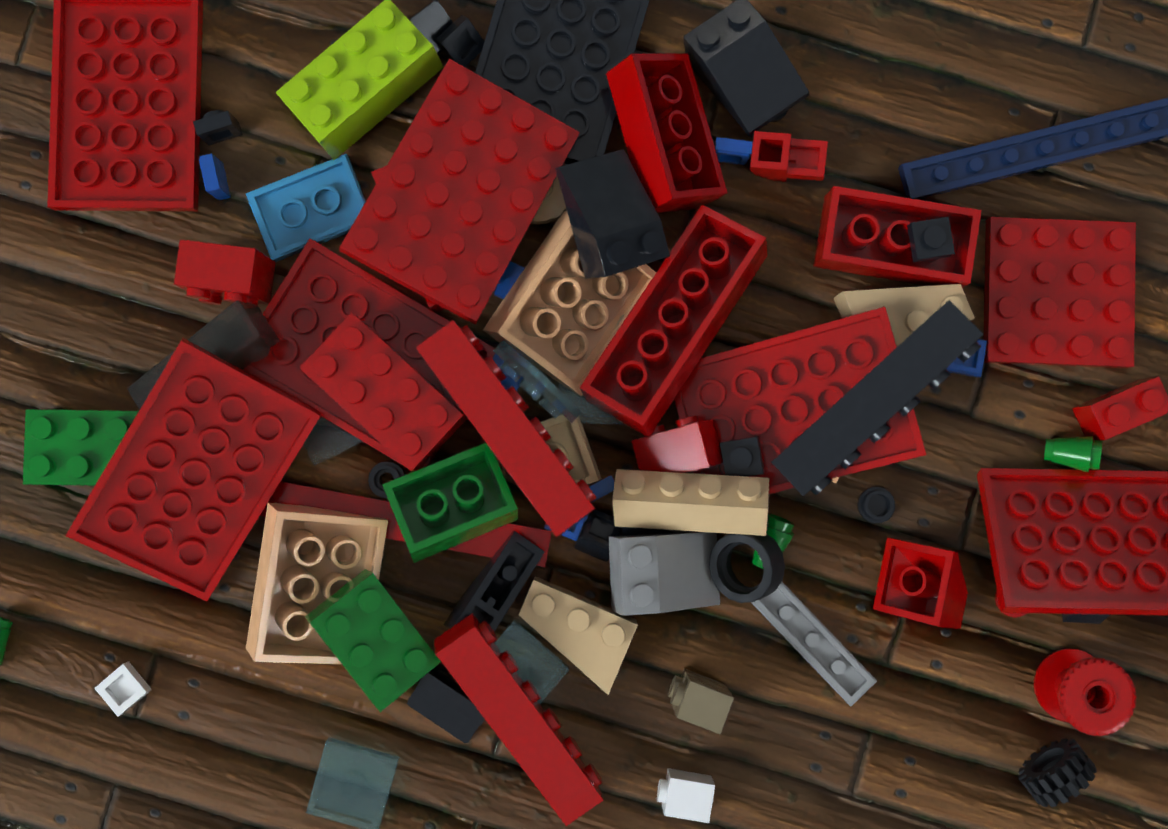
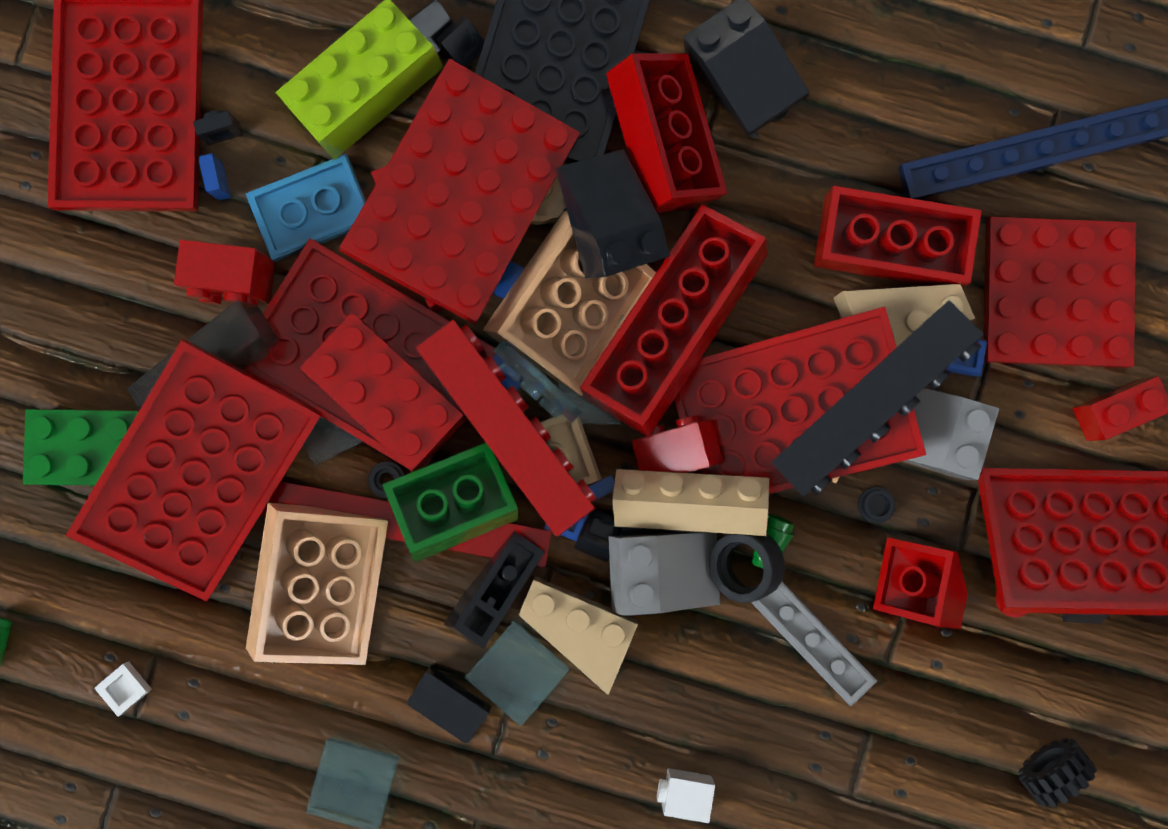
green brick [305,569,441,712] -> none
red brick [434,613,603,826] -> none
dark tan brick [668,668,734,734] -> none
blue tile [714,137,753,165] -> none
black plate [720,436,765,477] -> none
red brick [750,131,828,182] -> none
black plate [907,217,955,262] -> none
red hose [1034,648,1137,736] -> none
green cone [1044,436,1102,472] -> none
none -> light grey slope [903,388,1000,480]

